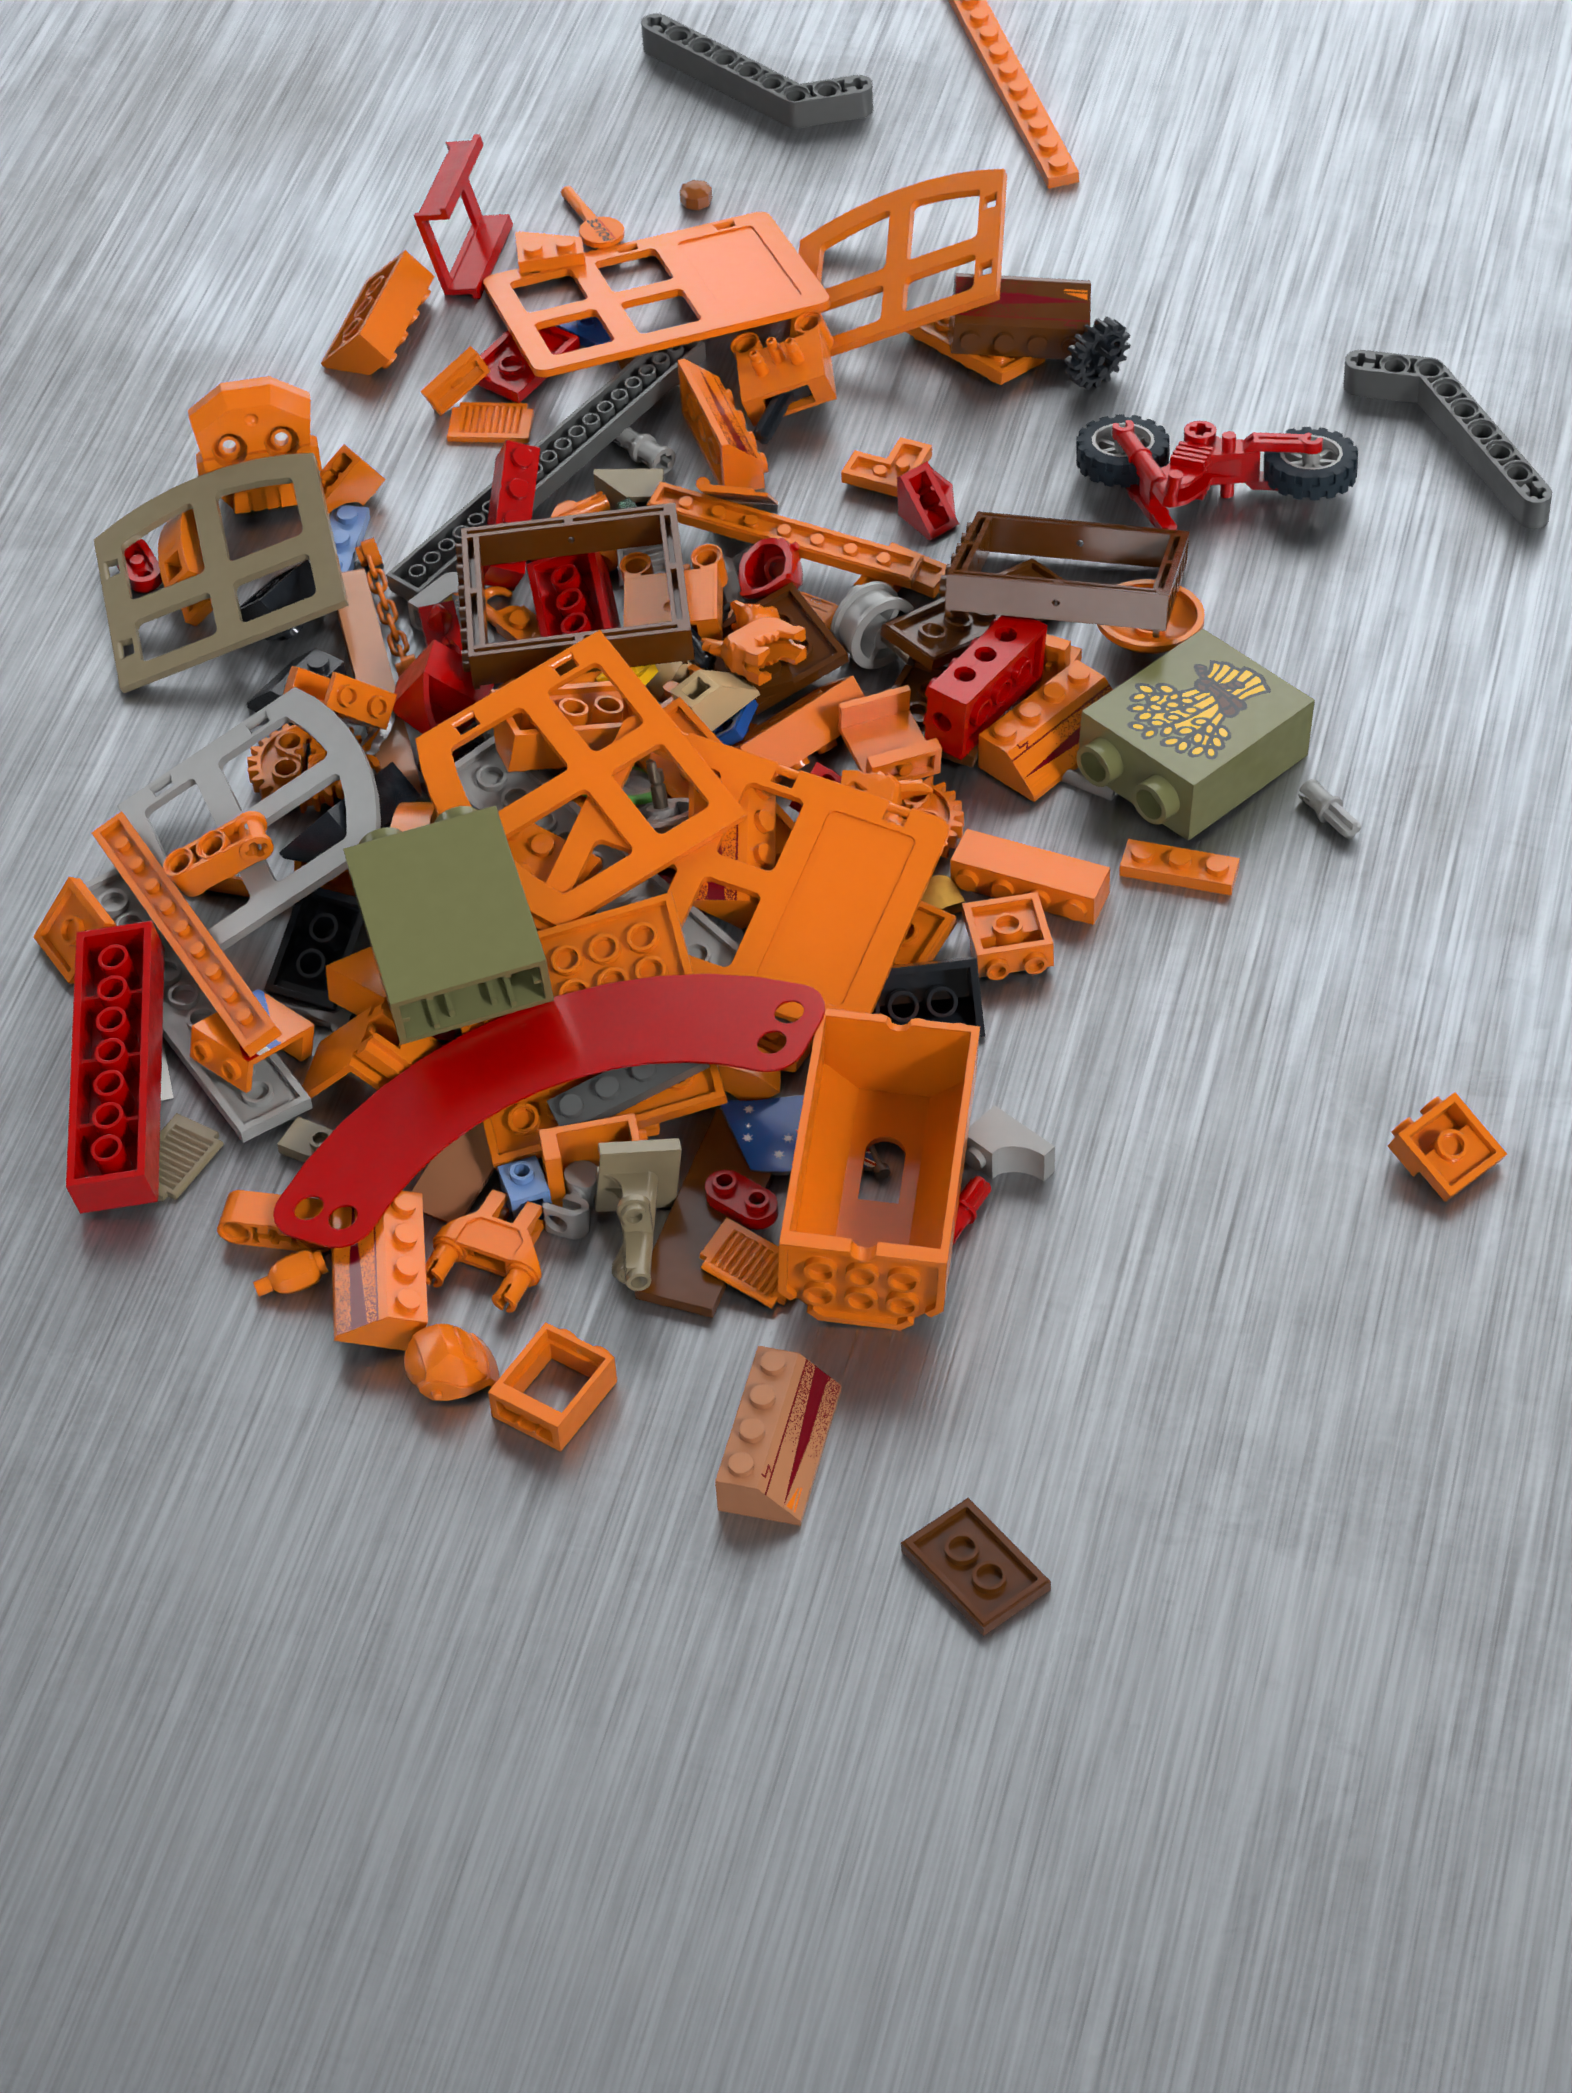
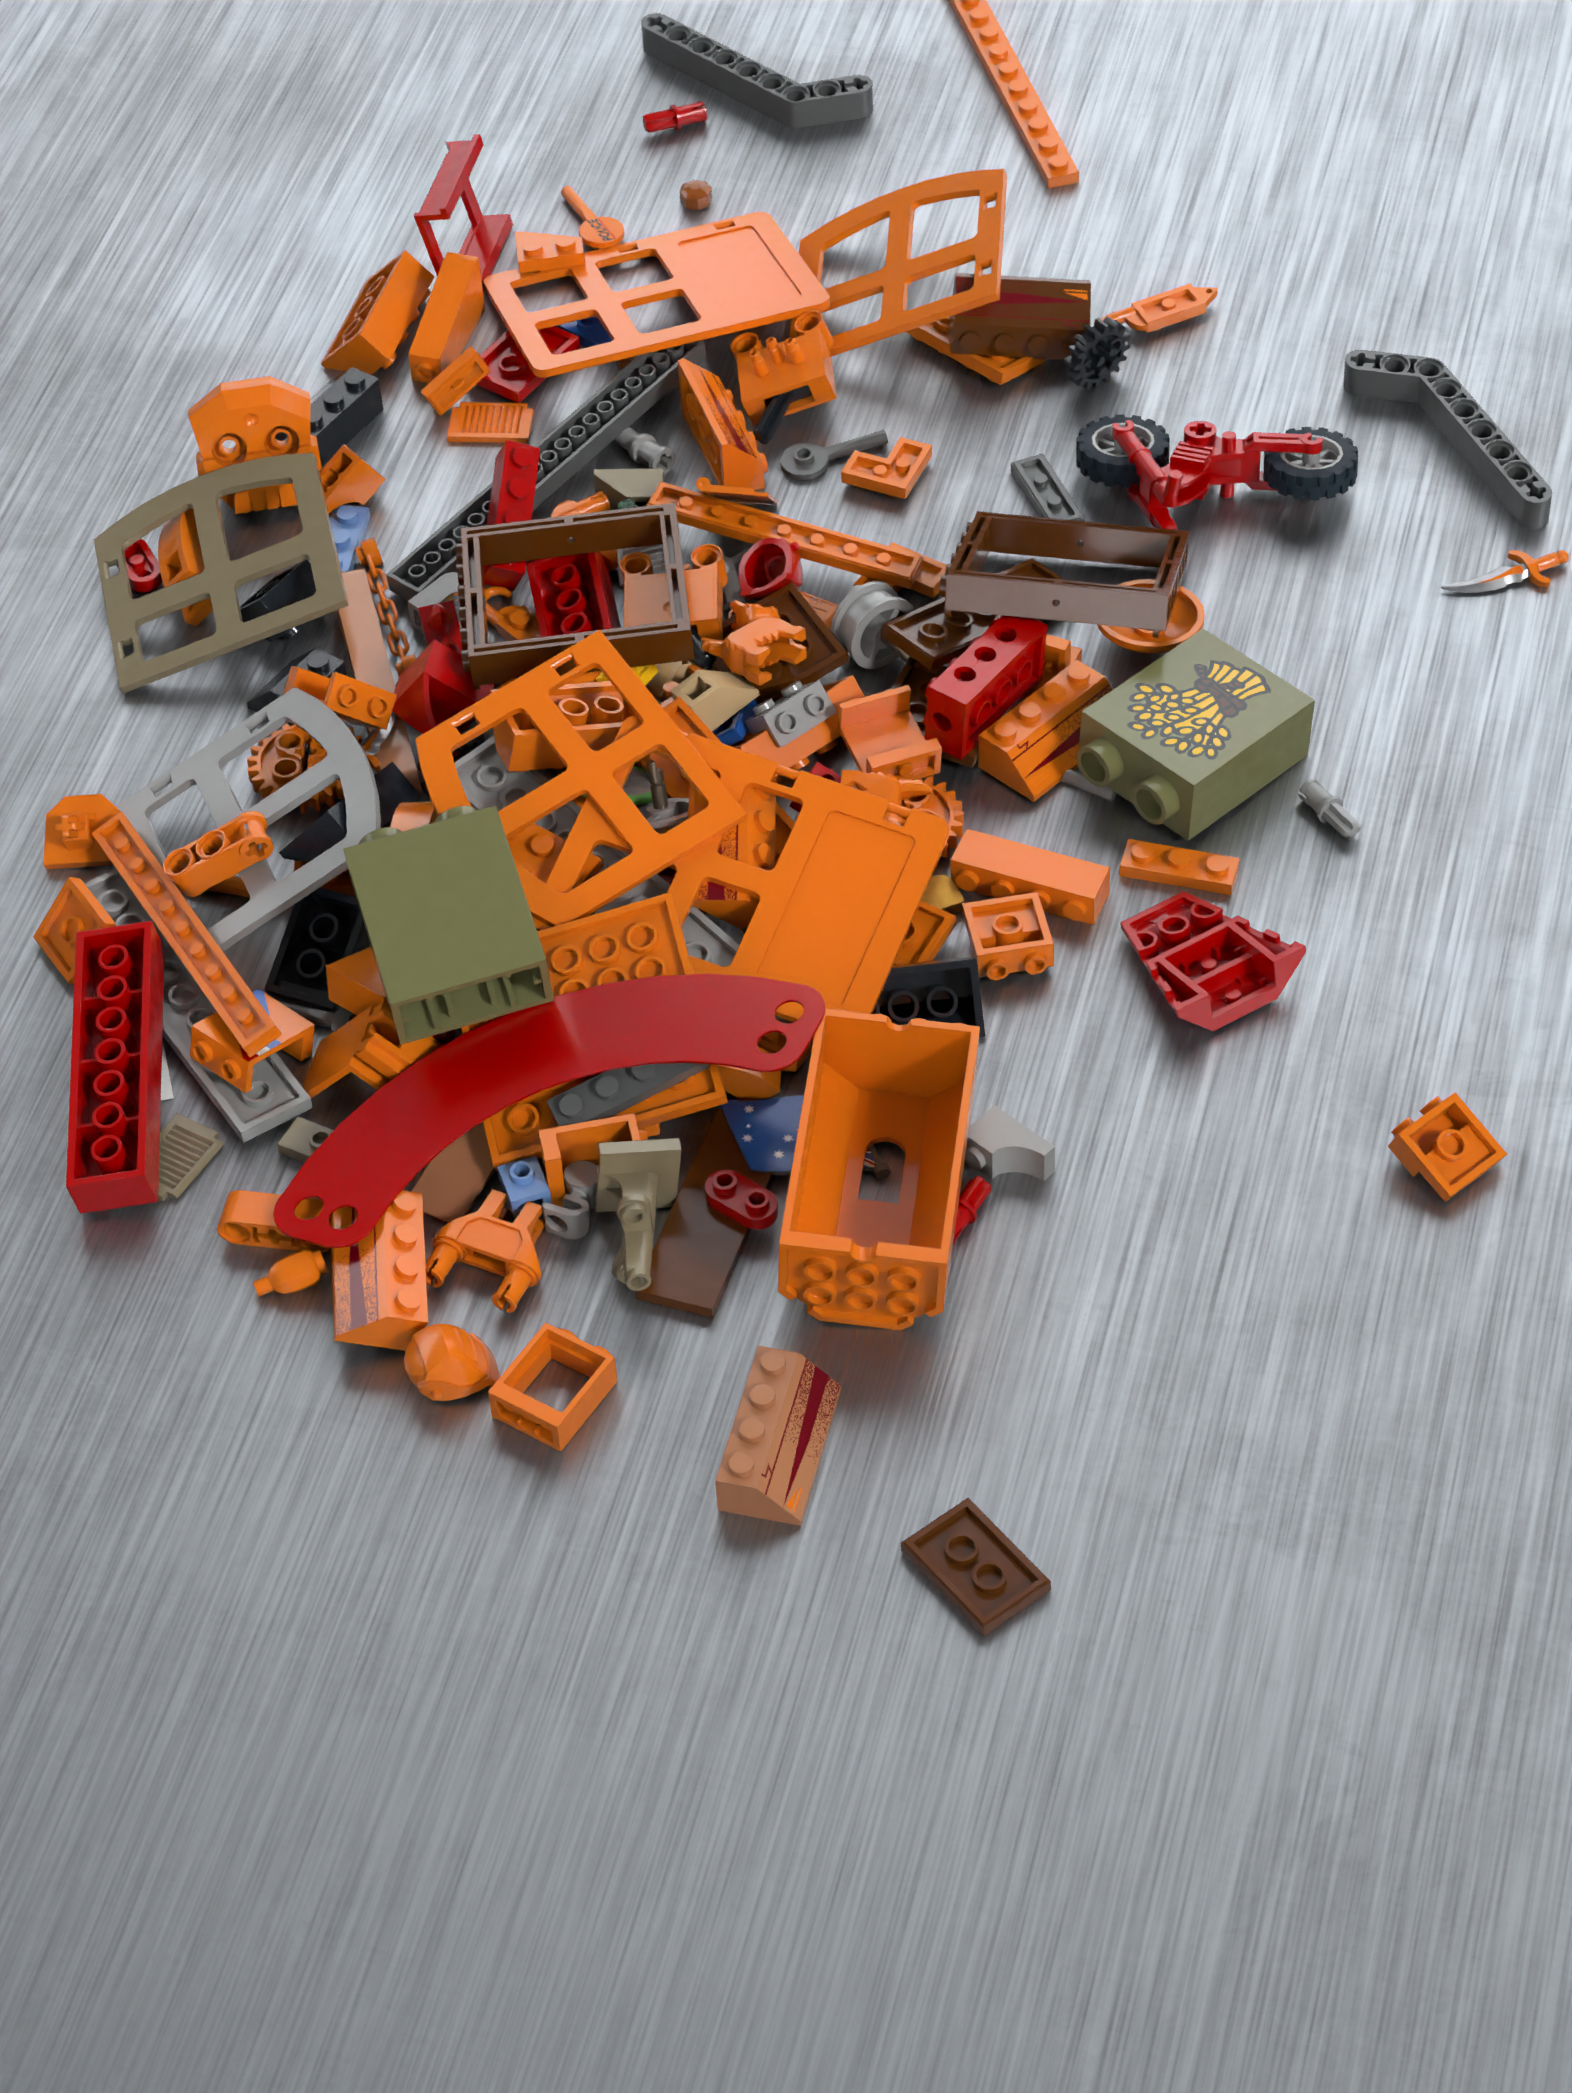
orange window [699,1217,788,1309] -> none
red slope [897,461,959,540] -> none
none -> orange piece [43,794,120,870]
none -> black slope [275,367,384,467]
none -> orange slope [408,252,485,383]
none -> red axle [643,101,707,133]
none -> light grey bracket [744,680,836,748]
none -> dark grey piece [780,430,888,480]
none -> dark grey tile [1011,453,1085,521]
none -> orange plate [1101,283,1218,333]
none -> red wedge [1120,891,1306,1031]
none -> piece [1441,550,1569,593]

